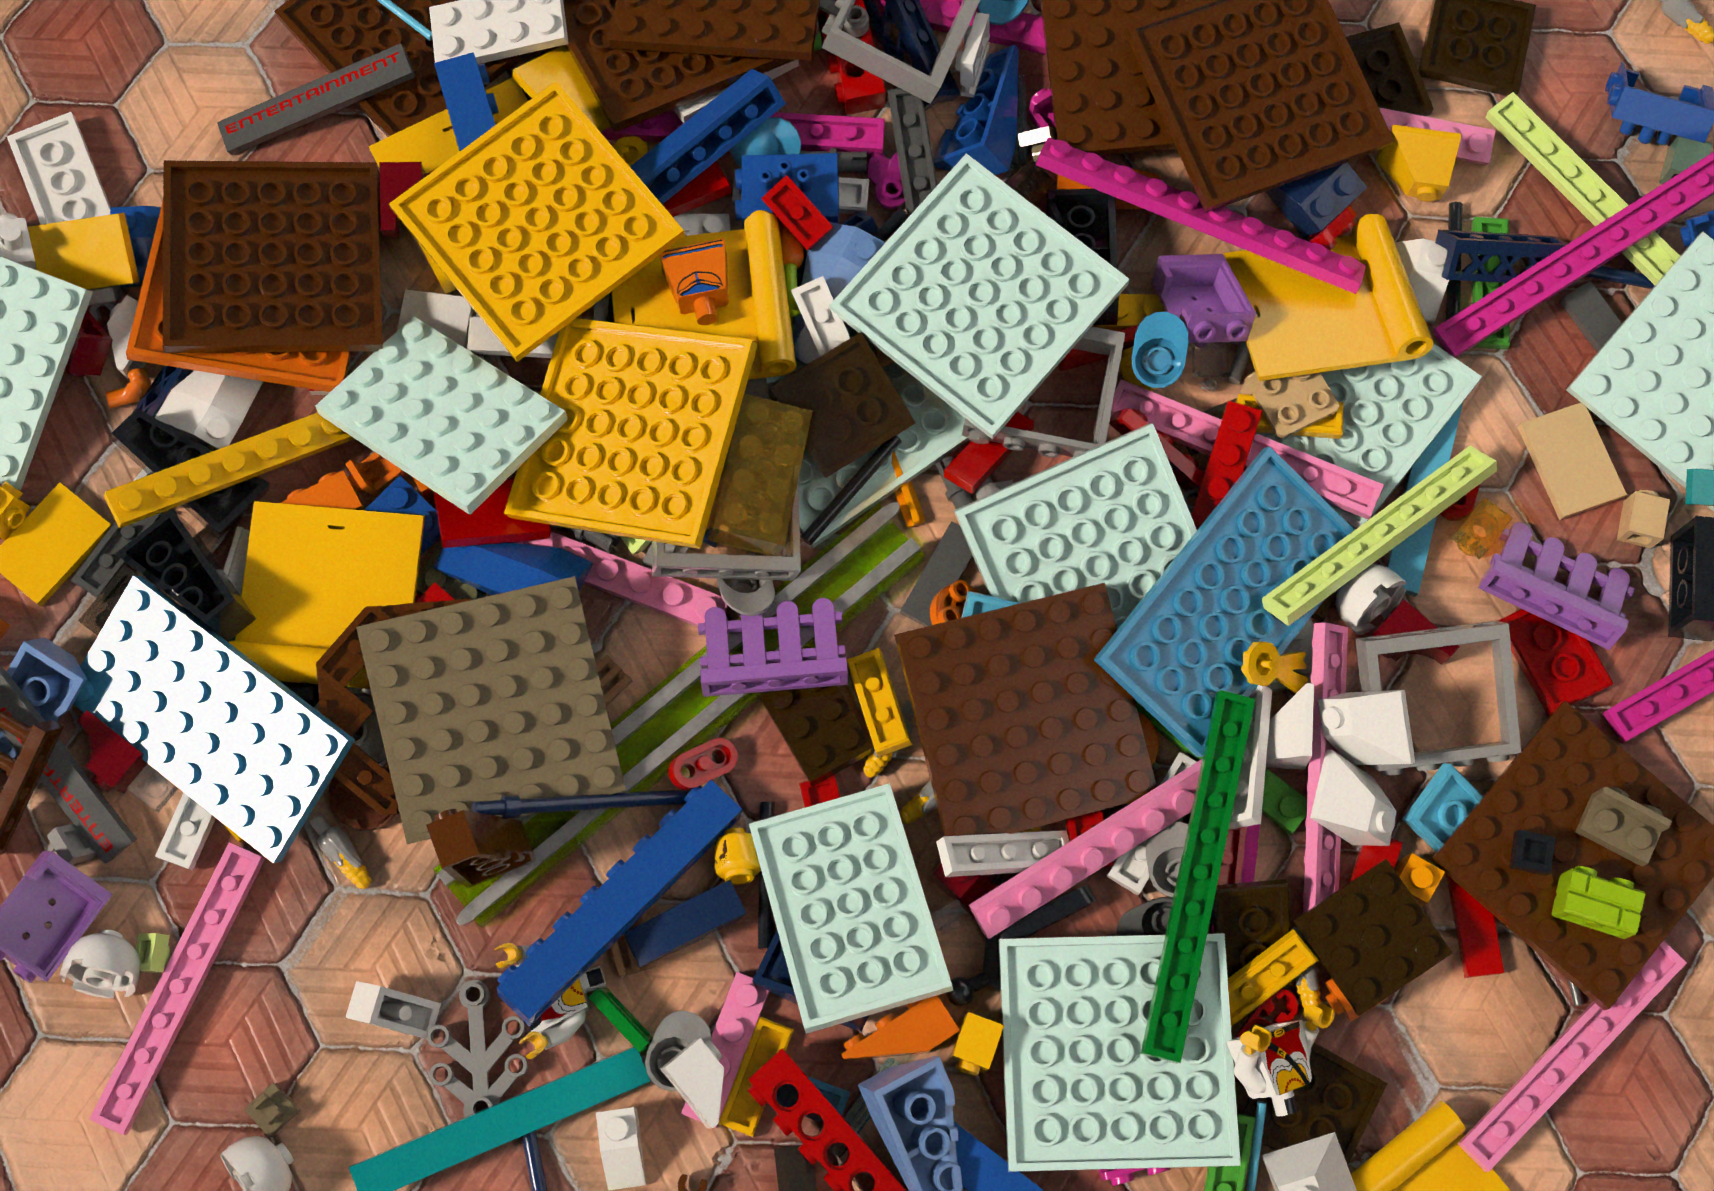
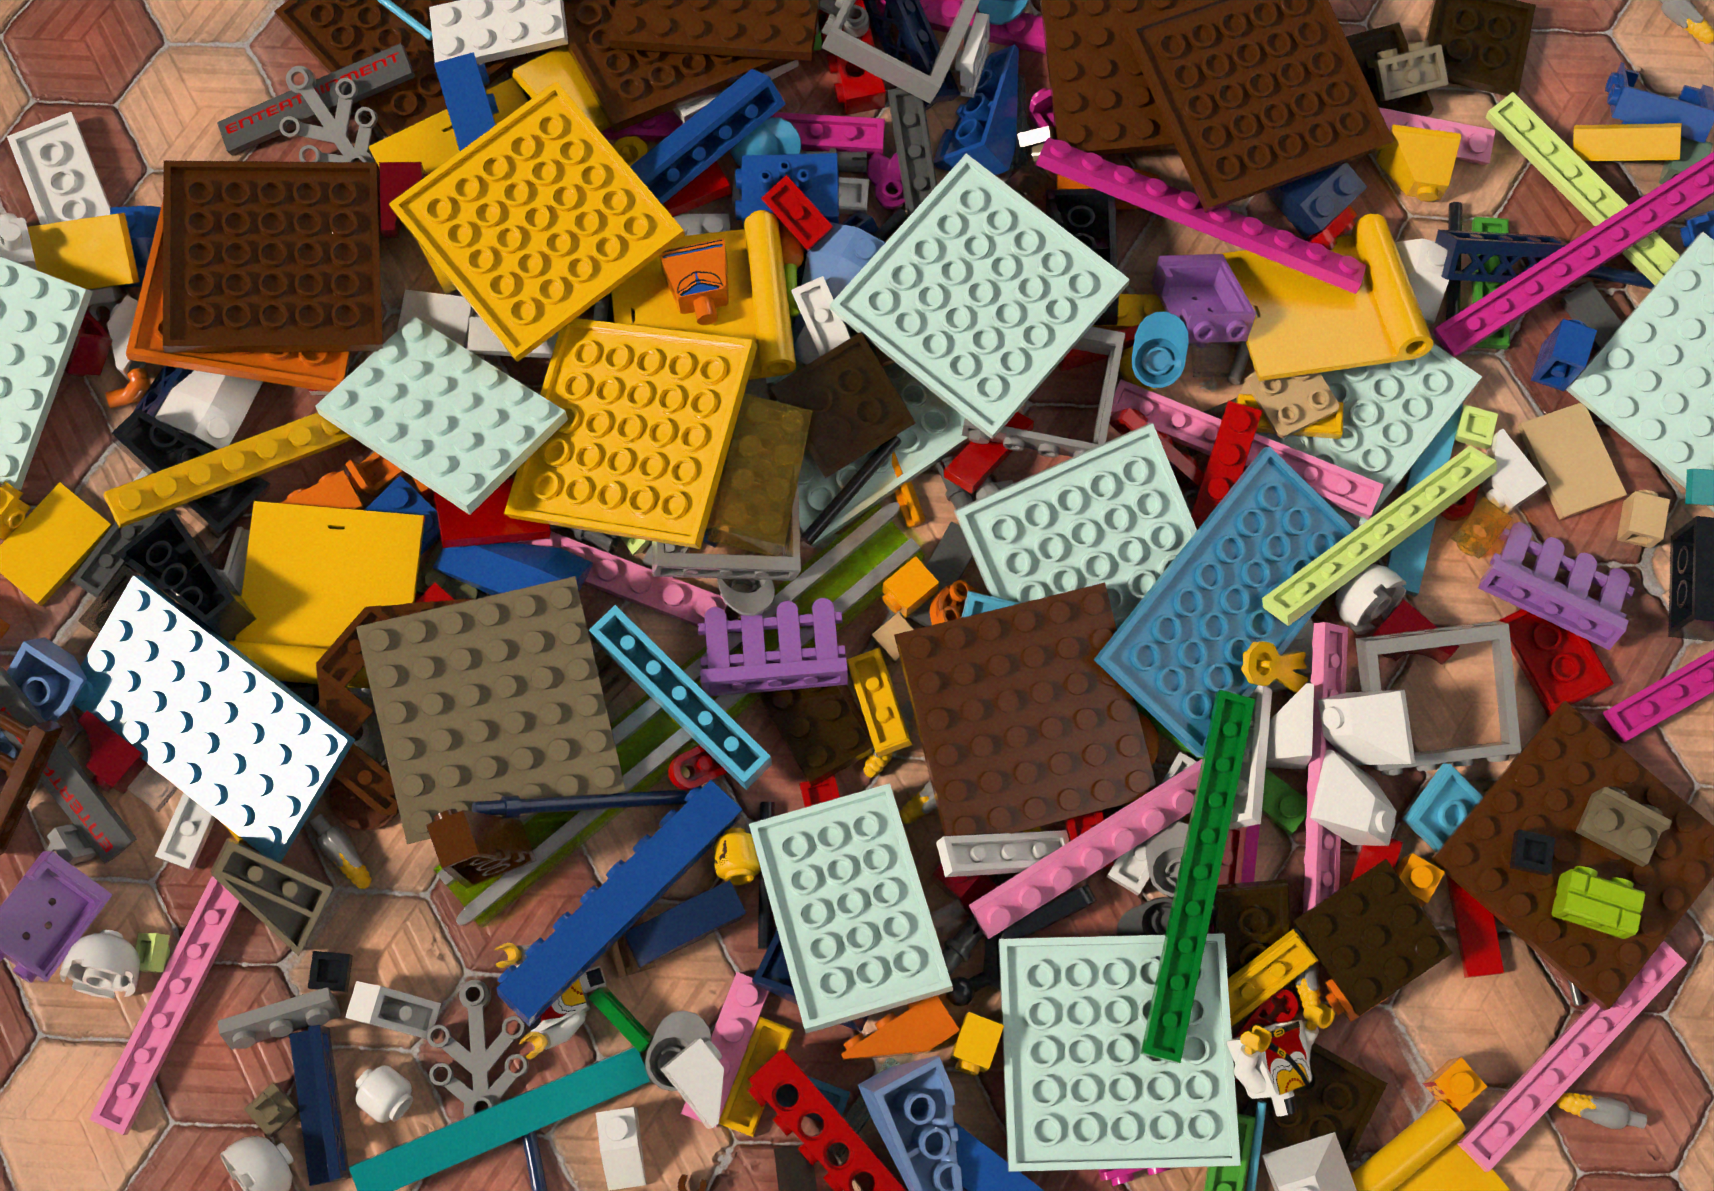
none -> dark tan wedge [210,837,333,956]
none -> light grey plate [218,987,341,1050]
none -> light grey plant [279,66,378,162]
none -> dark blue fence [289,1025,350,1186]
none -> black plate [308,951,353,993]
none -> white head [355,1065,413,1123]
none -> medium azure brick [589,605,772,790]
none -> tan tile [871,612,914,664]
none -> light orange brick [882,556,939,618]
none -> dark grey pin [942,914,984,976]
none -> dark tan bracket [1367,40,1449,101]
none -> light orange brick [1422,1057,1487,1112]
none -> yellowish green plate [1454,404,1498,449]
none -> white slope [1482,429,1547,516]
none -> blue brick [1531,319,1597,392]
none -> light grey piece [1555,1092,1647,1130]
none -> yellow tile [1573,123,1682,161]

